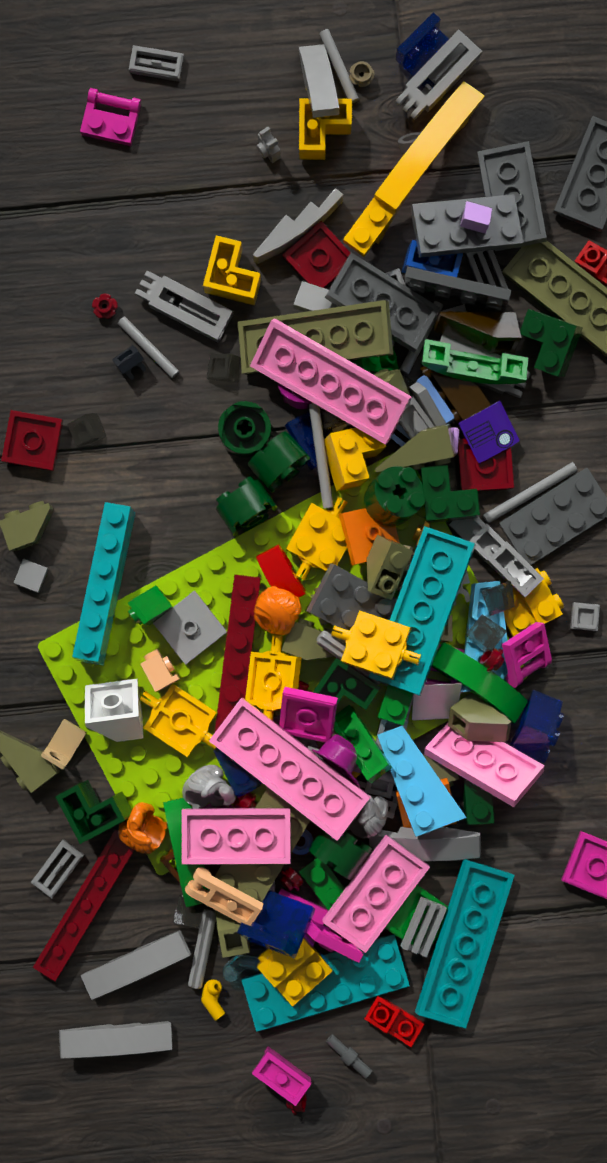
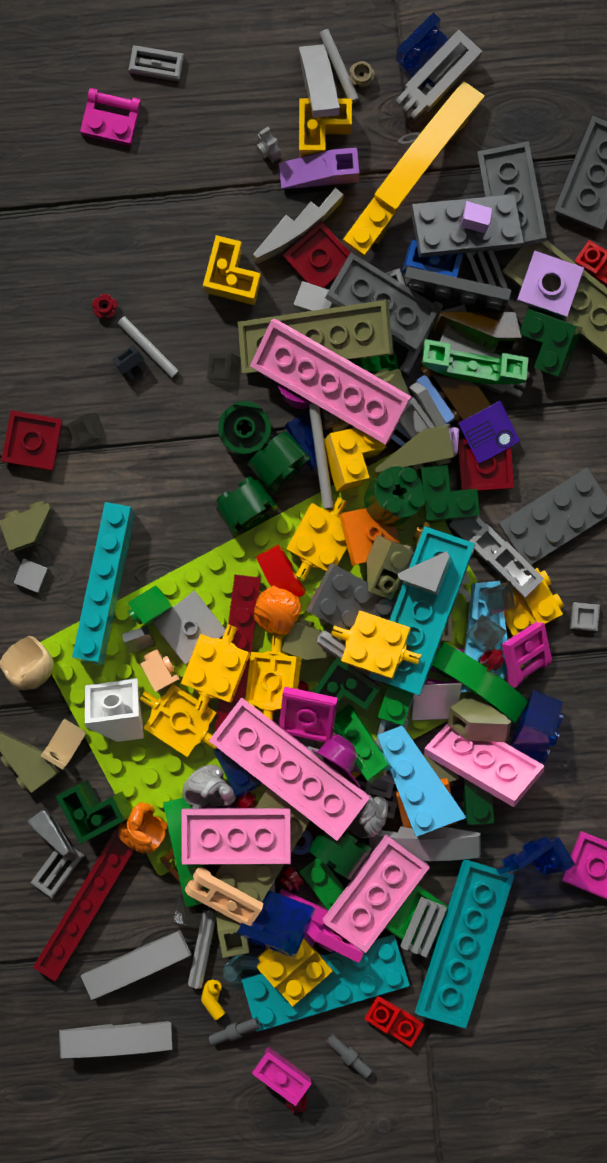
light grey hinge [134,271,233,343] -> none
light grey bar [483,462,578,524] -> none
none -> tan piece [0,636,54,690]
none -> dark grey slope [27,810,77,861]
none -> dark grey tile [122,626,155,654]
none -> yellow plate [181,624,251,713]
none -> dark grey bar [209,1017,260,1046]
none -> medium lavender slope [279,148,359,189]
none -> light grey slope [398,551,452,596]
none -> clear blue bracket [496,836,576,875]
none -> lavender piece [517,251,584,318]

